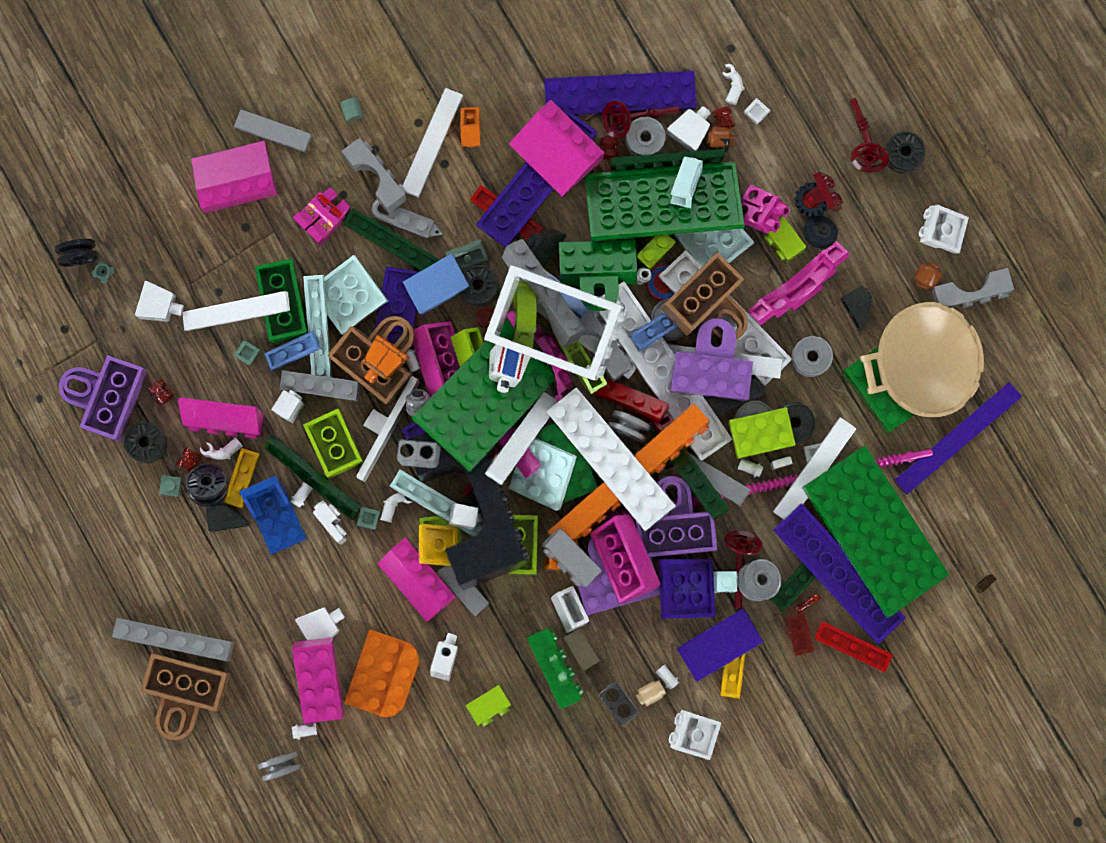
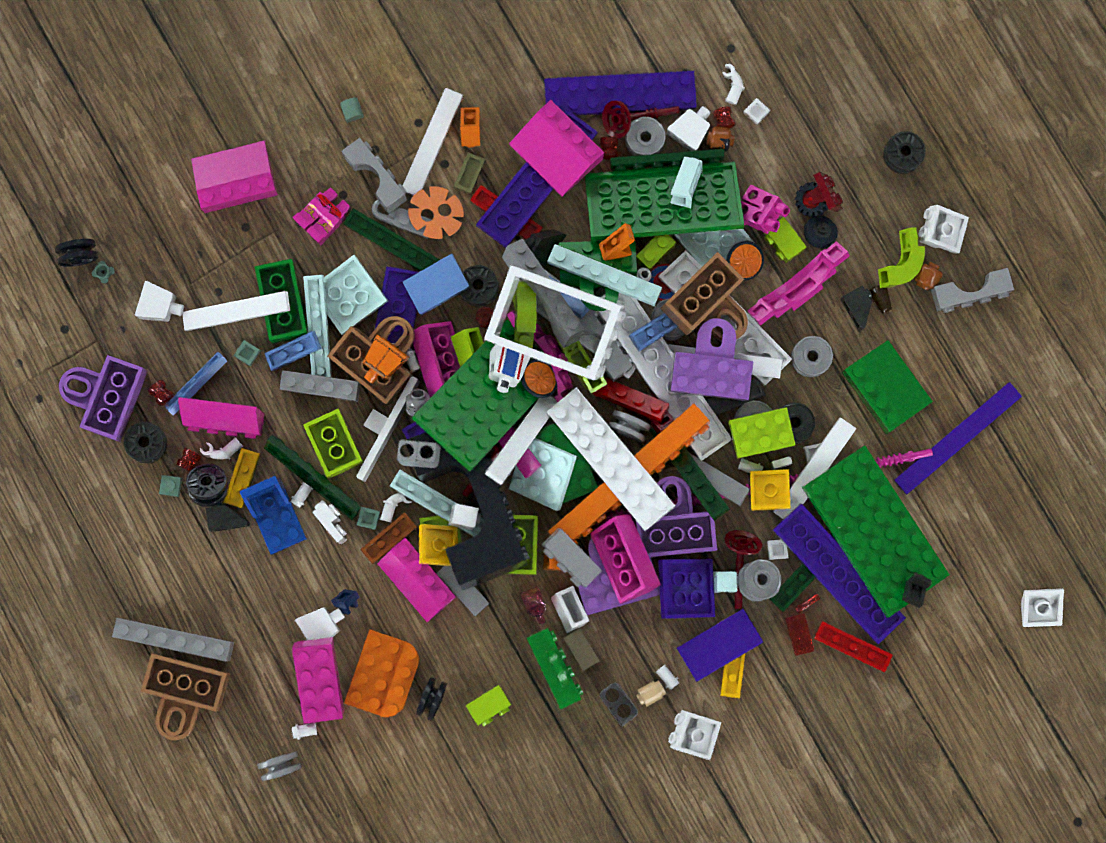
light grey tile [234,110,312,153] -> none
white brick [271,390,305,424] -> none
white torso [430,633,458,681] -> none
sand green slope [445,239,488,270] -> none
dark red dish [849,98,889,173] -> none
tan dish [860,302,984,417] -> none
dark brown tile [975,574,996,593] -> none
none -> medium blue tile [165,352,227,416]
none -> dark blue tile [332,589,360,615]
none -> dark orange plate [360,512,417,564]
none -> orange piece [408,186,464,239]
none -> black wheel [416,677,447,721]
none -> olive tile [454,152,486,195]
none -> clear pink piece [520,586,546,625]
none -> orange wheel [521,359,557,398]
none -> light aqua plate [547,244,662,306]
none -> orange slope [599,223,635,261]
none -> orange wheel [726,241,764,281]
none -> yellow plate [750,469,791,511]
none -> white tile [767,540,788,560]
none -> dark brown cone [870,285,892,313]
none -> lime arch [878,227,925,288]
none -> pearl dark grey bracket [902,573,932,608]
none -> white slope [1021,589,1064,627]

